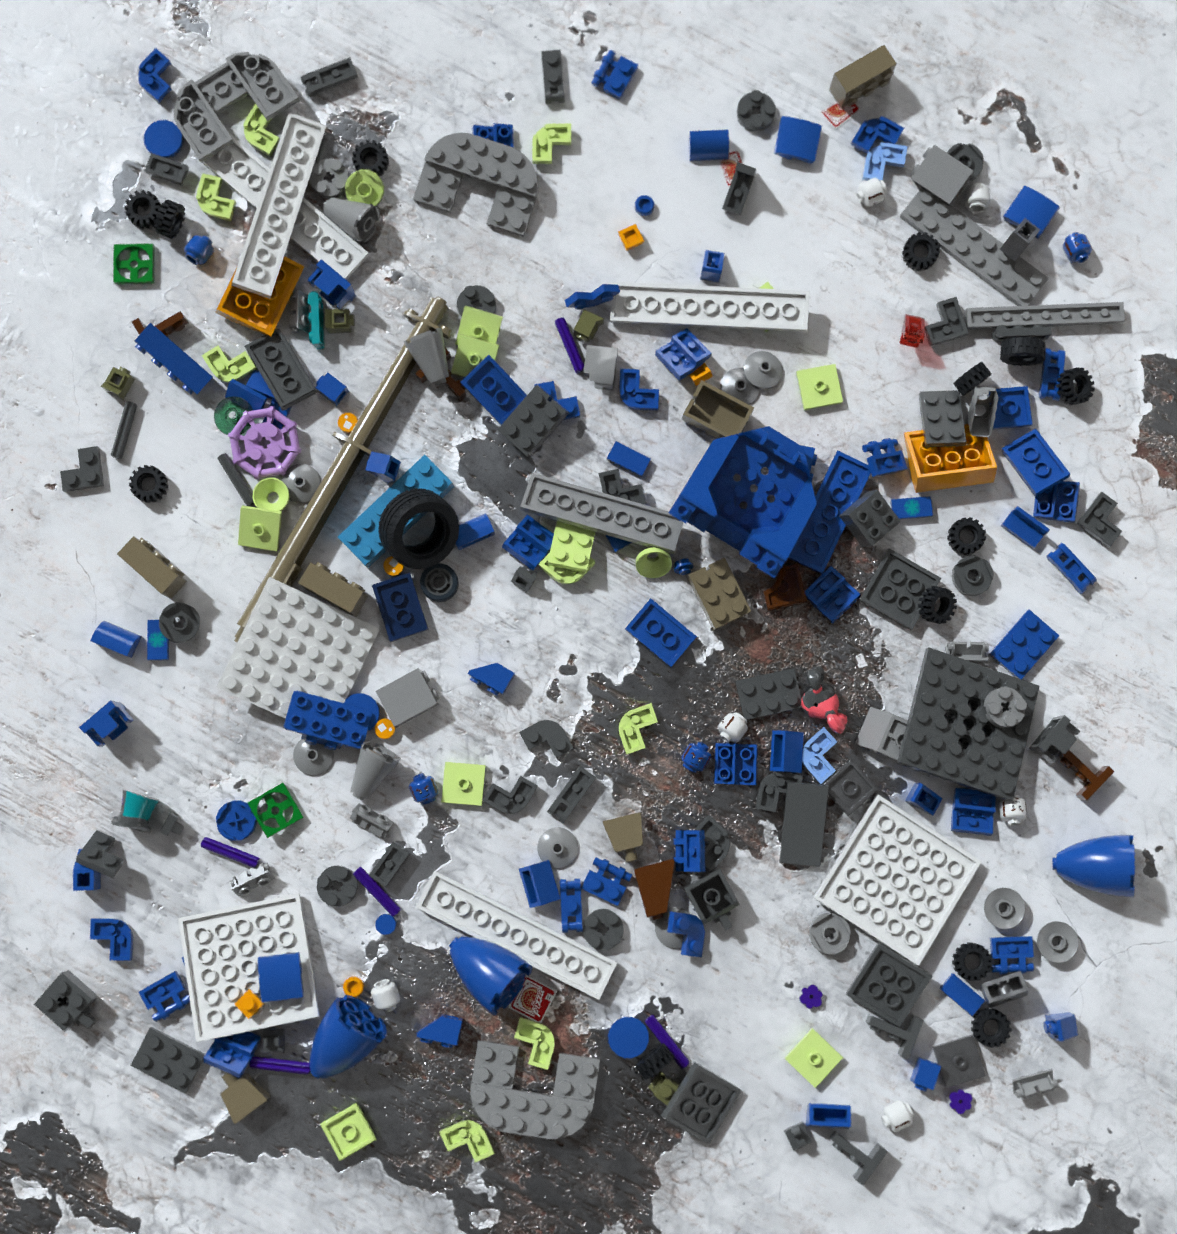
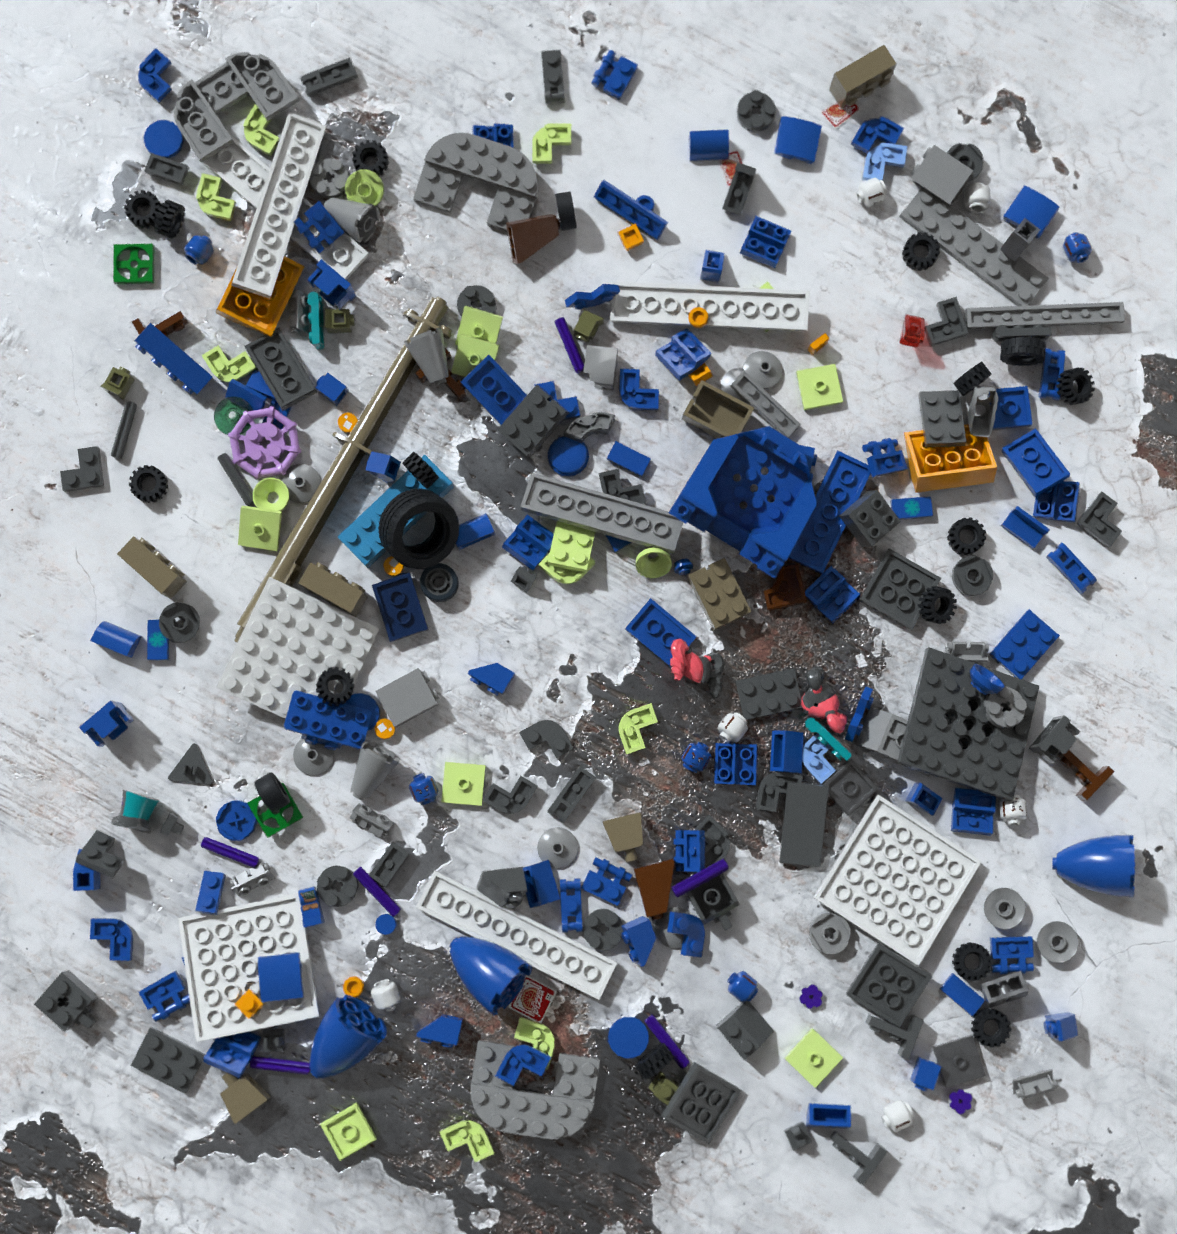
none -> dark grey piece [168,743,213,784]
none -> blue plate [195,871,226,915]
none -> black tyre [254,772,290,812]
none -> blue plate [294,201,345,253]
none -> blue leg [298,886,325,927]
none -> black tyre [316,667,355,706]
none -> black tyre [402,452,439,489]
none -> dark grey slope [477,867,527,908]
none -> blue plate [495,1045,551,1086]
none -> reddish brown slope [506,214,561,264]
none -> blue piece [548,436,589,477]
none -> black tyre [555,191,577,231]
none -> dark grey tile [564,412,615,443]
none -> blue tile [593,180,668,240]
none -> blue slope [621,916,656,967]
none -> hair [670,639,725,699]
none -> dark purple axle [672,859,729,897]
none -> light orange tile [688,307,708,328]
none -> dark grey slope [716,1001,773,1061]
none -> blue head [727,971,758,1002]
none -> light grey tile [730,371,801,438]
none -> blue slope [740,216,791,268]
none -> teal hinge [804,717,852,761]
none -> light orange tile [807,333,829,355]
none -> blue plate [845,686,874,742]
none -> blue piece [970,664,1005,695]

